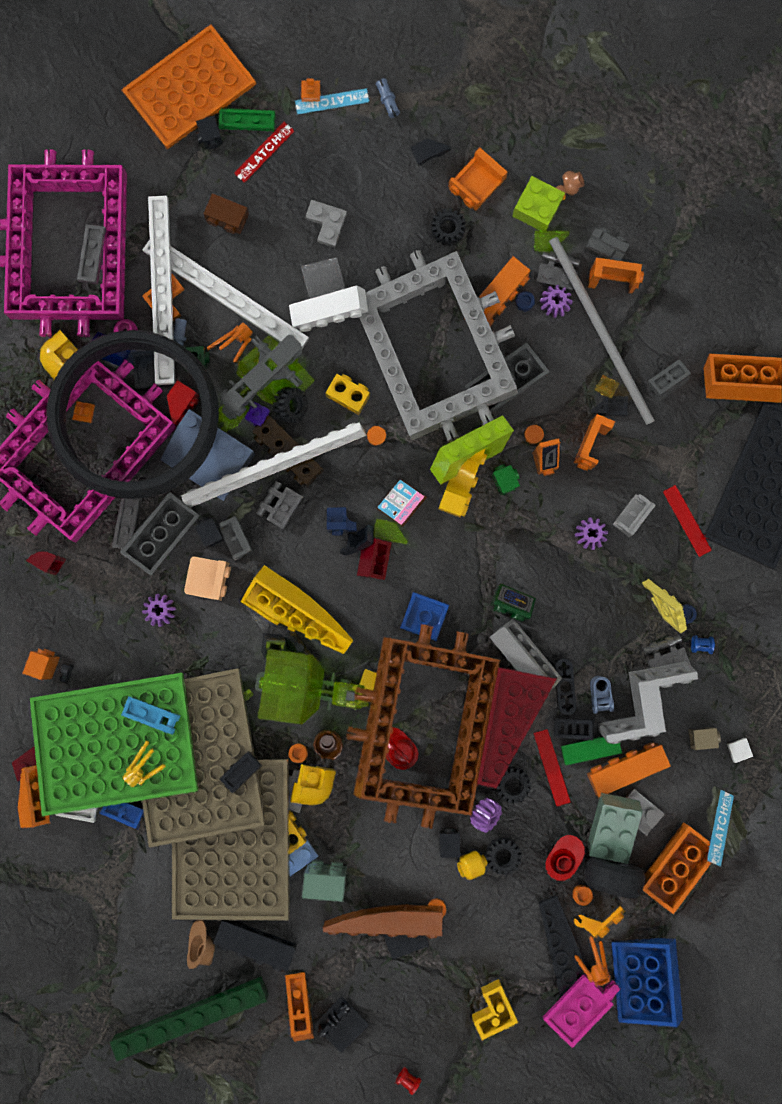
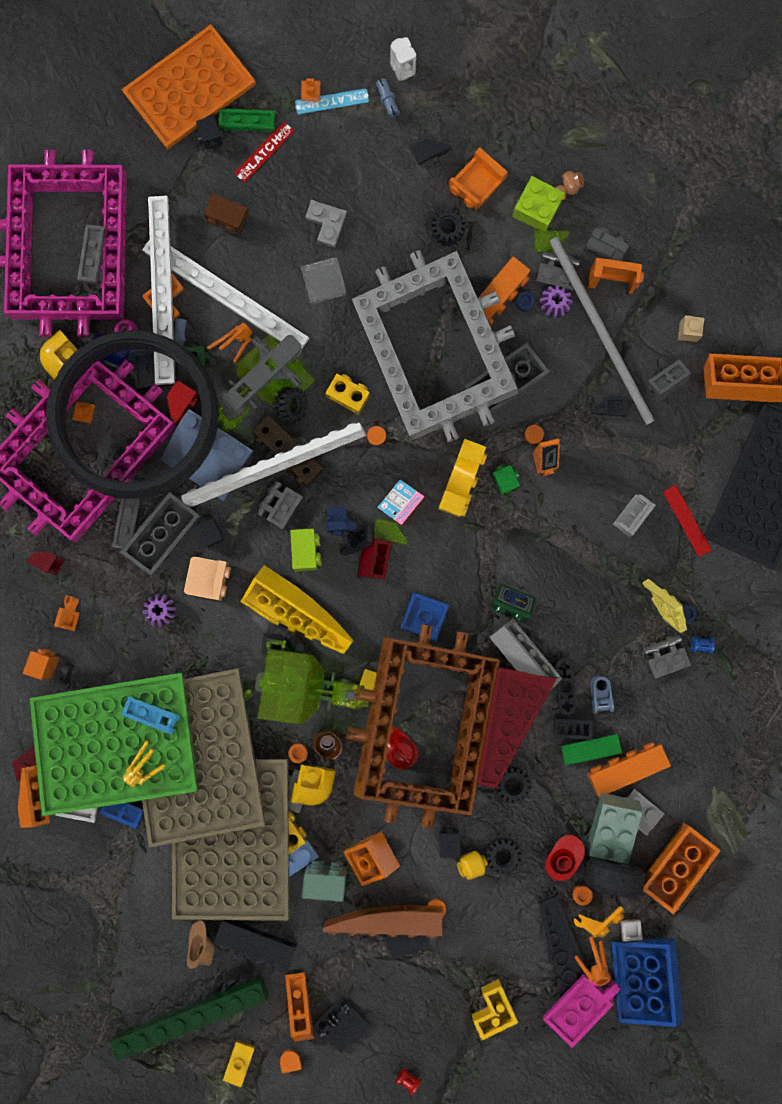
dark grey hinge [218,516,253,561] -> none
black tile [219,751,262,794] -> none
dark purple bracket [244,402,270,427] -> none
white brick [289,286,368,332] -> none
lime arch [430,415,514,485] -> none
medium lavender gear [470,797,502,833] -> none
red sticker [534,729,571,807] -> none
orange panel [574,414,615,471] -> none
medium lavender gear [575,517,608,550] -> none
clear yellow plate [595,375,620,399] -> none
light grey bracket [598,661,698,744] -> none
dark tan brick [689,727,721,750] -> none
medium azure sticker [707,790,734,866] -> none
white tile [727,738,753,763] -> none
none -> orange plate [54,595,80,631]
none -> yellow plate [223,1040,255,1087]
none -> orange tile [280,1049,302,1074]
none -> lime brick [290,529,322,572]
none -> orange slope [343,832,400,886]
none -> white brick [390,37,416,81]
none -> white tile [620,919,642,942]
none -> tan brick [678,315,704,342]

